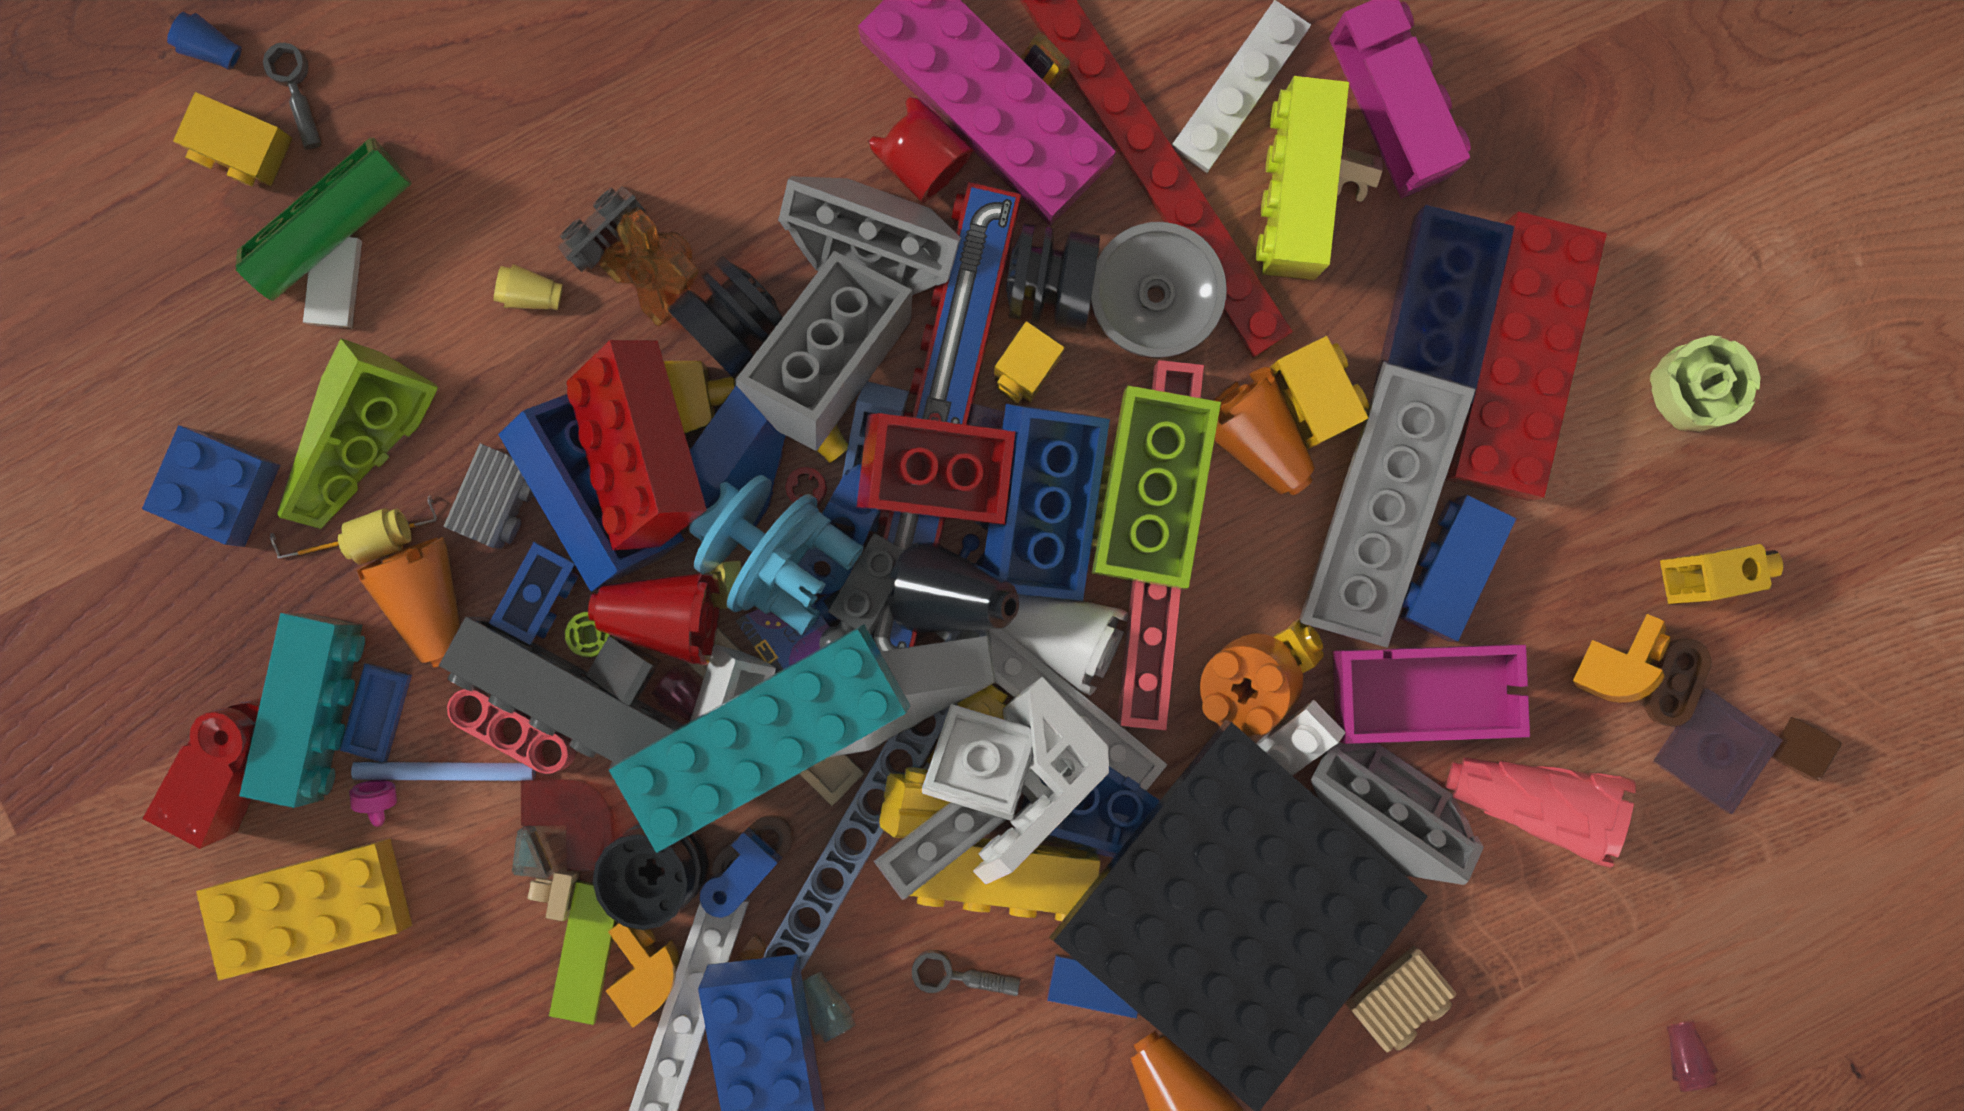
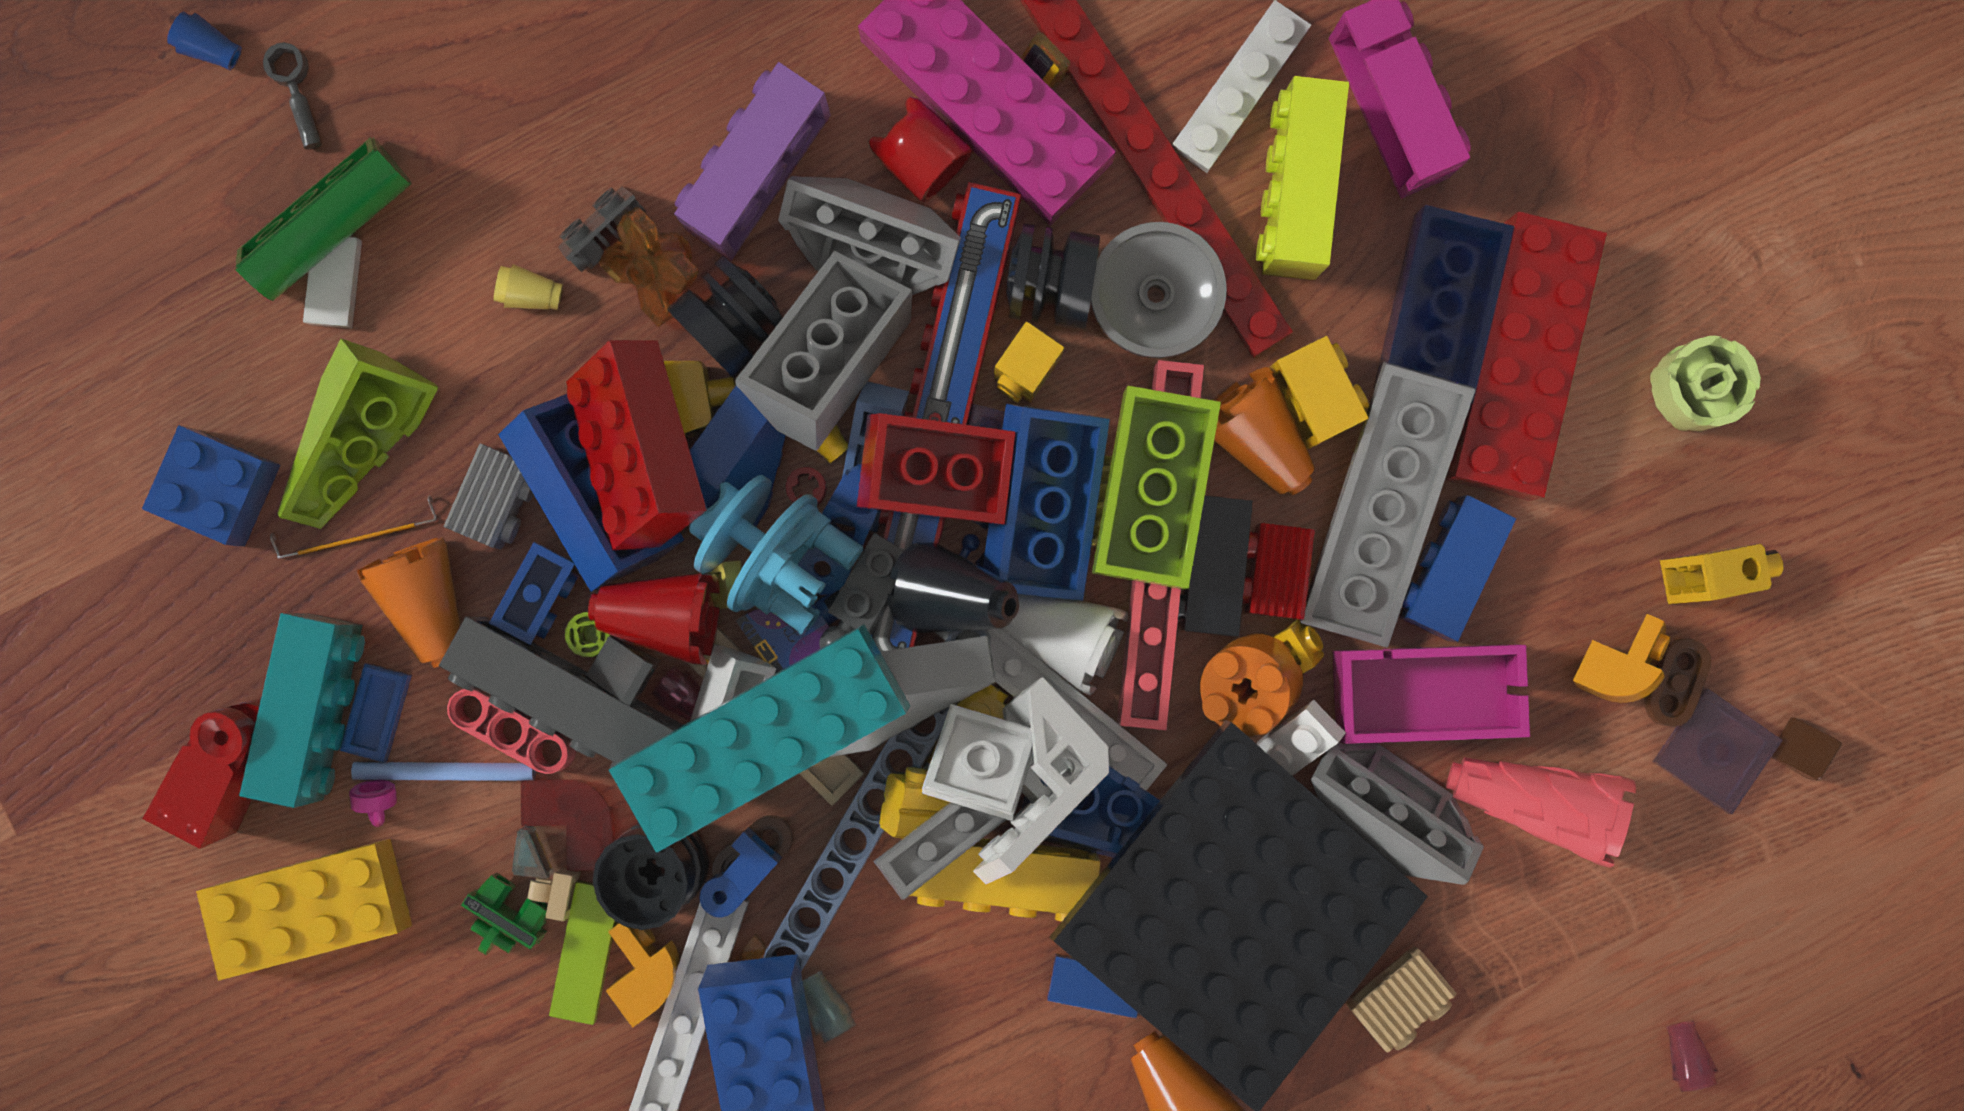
yellow brick [173,92,293,187] -> none
light yellow brick [338,508,411,565] -> none
dark grey piece [912,950,1020,996] -> none
tan tile [1337,146,1383,202] -> none
none -> green hips [461,873,548,955]
none -> medium lavender brick [674,62,831,261]
none -> black brick [1178,496,1253,637]
none -> red brick [1242,523,1315,620]

